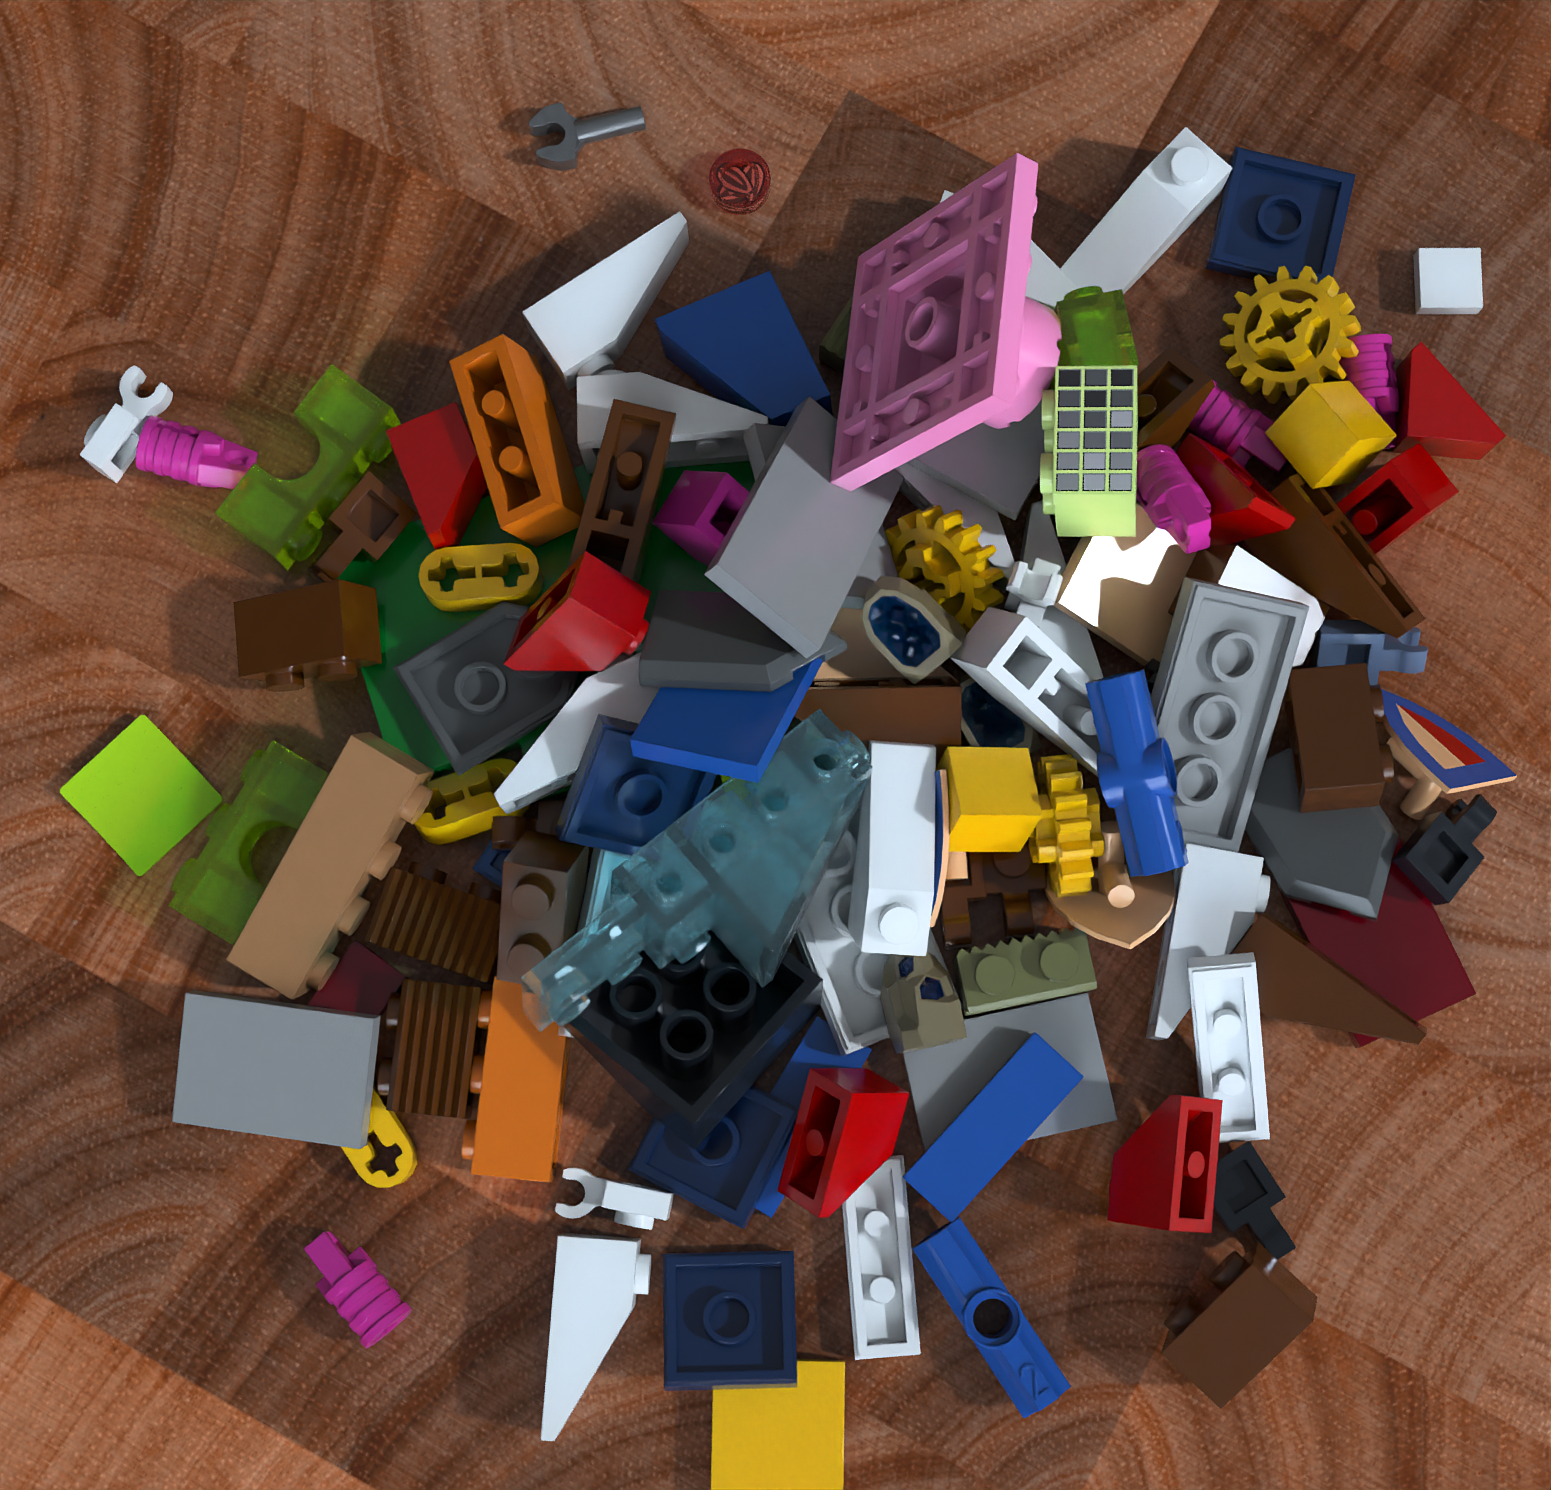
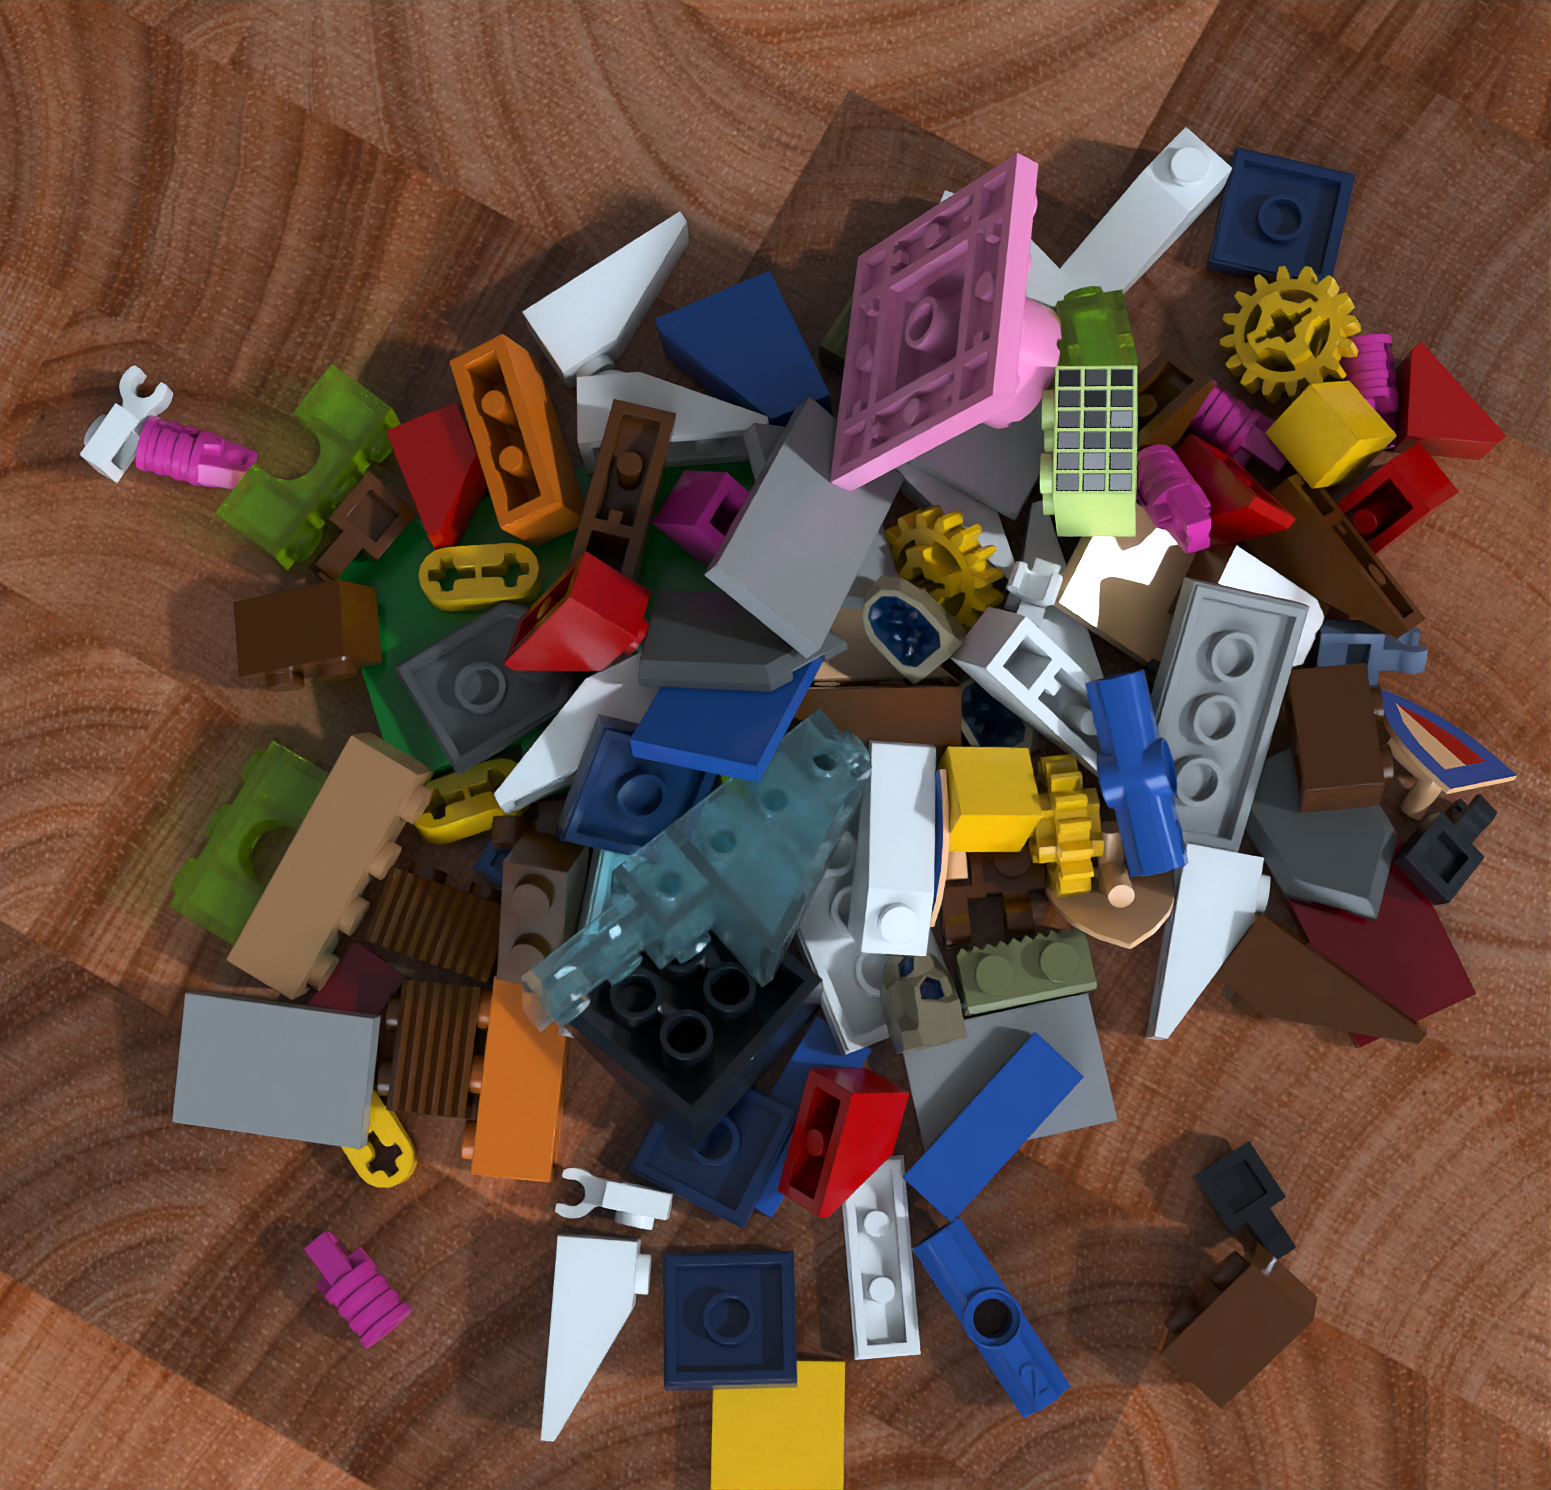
lime sticker [60,715,223,876] -> none
flat silver bar [529,103,646,171] -> none
clear red tile [709,149,771,215] -> none
red slope [1107,1094,1223,1233] -> none
white tile [1187,952,1270,1143] -> none
white tile [1413,248,1483,314] -> none

